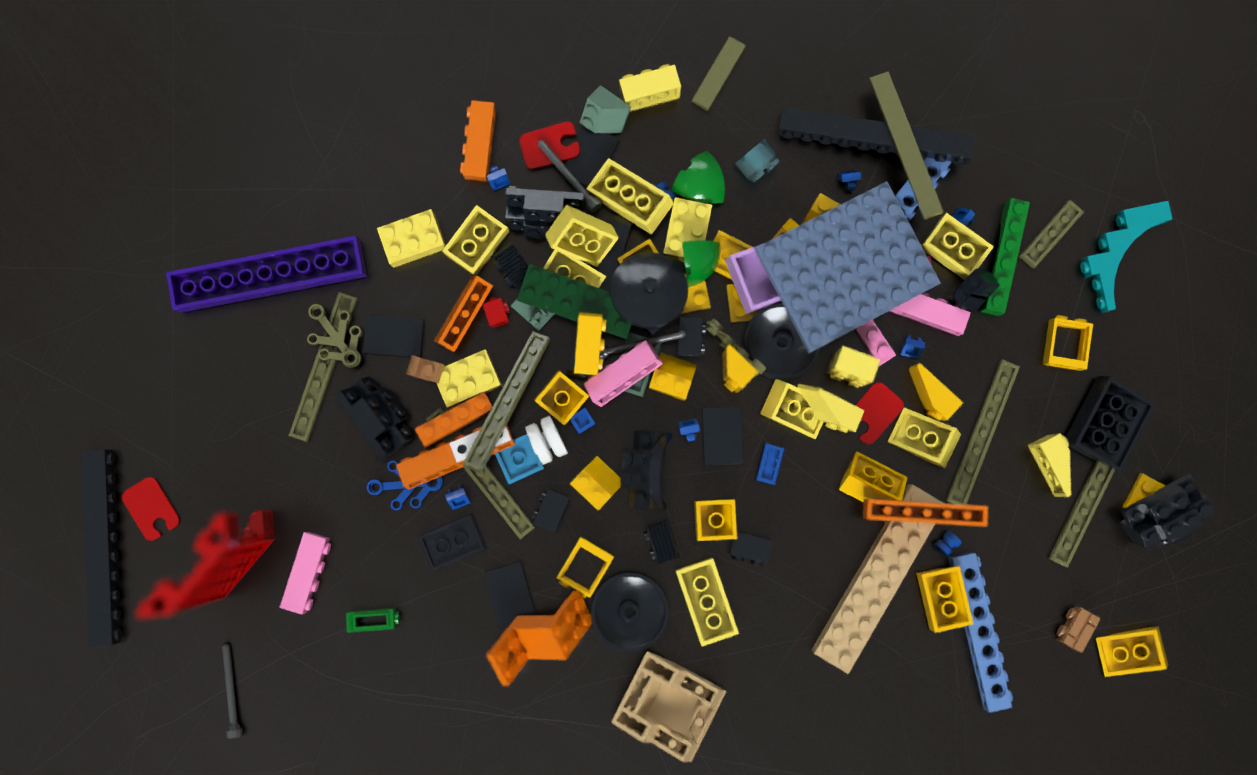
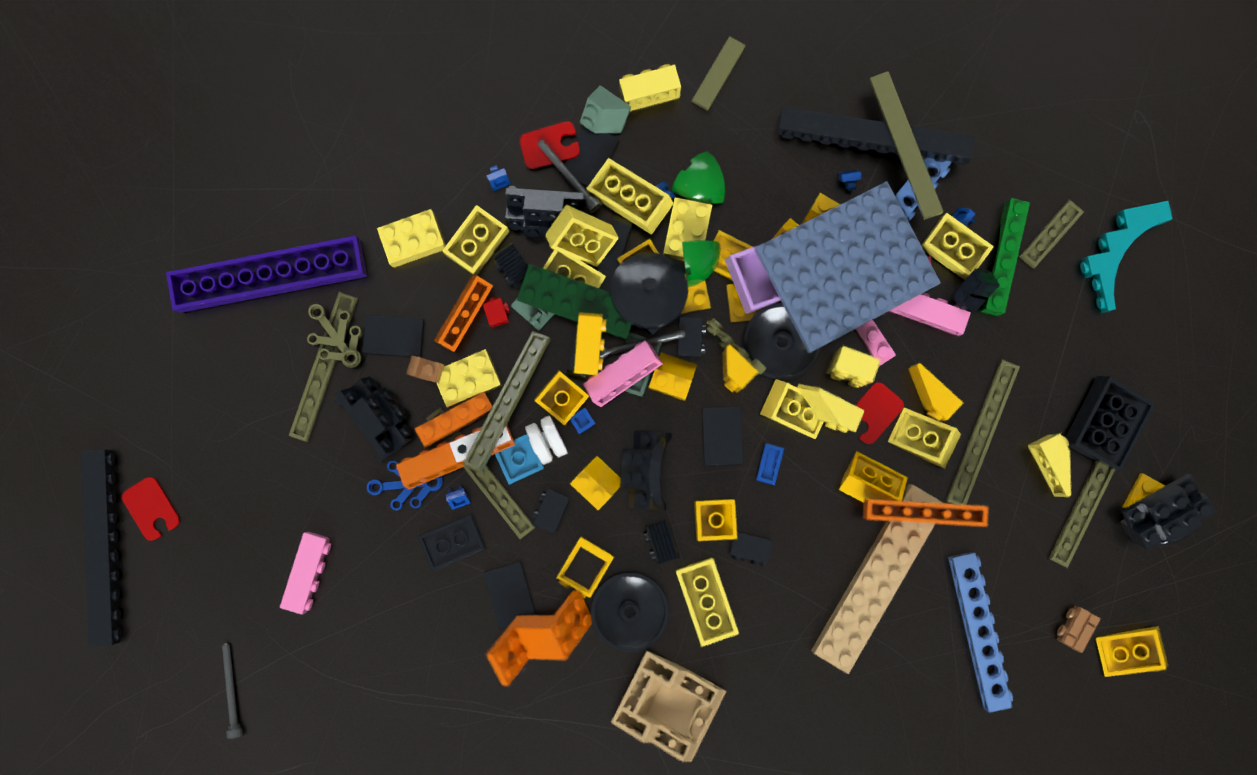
red slope [136,509,275,618] -> none
green window [346,608,400,633] -> none
orange brick [460,100,496,182] -> none
blue tile [678,419,700,442] -> none
clear light blue brick [735,139,780,183] -> none
blue tile [900,335,925,360] -> none
yellow slope [916,566,973,633] -> none
blue wheel [934,530,962,557] -> none
yellow window [1043,315,1093,371] -> none

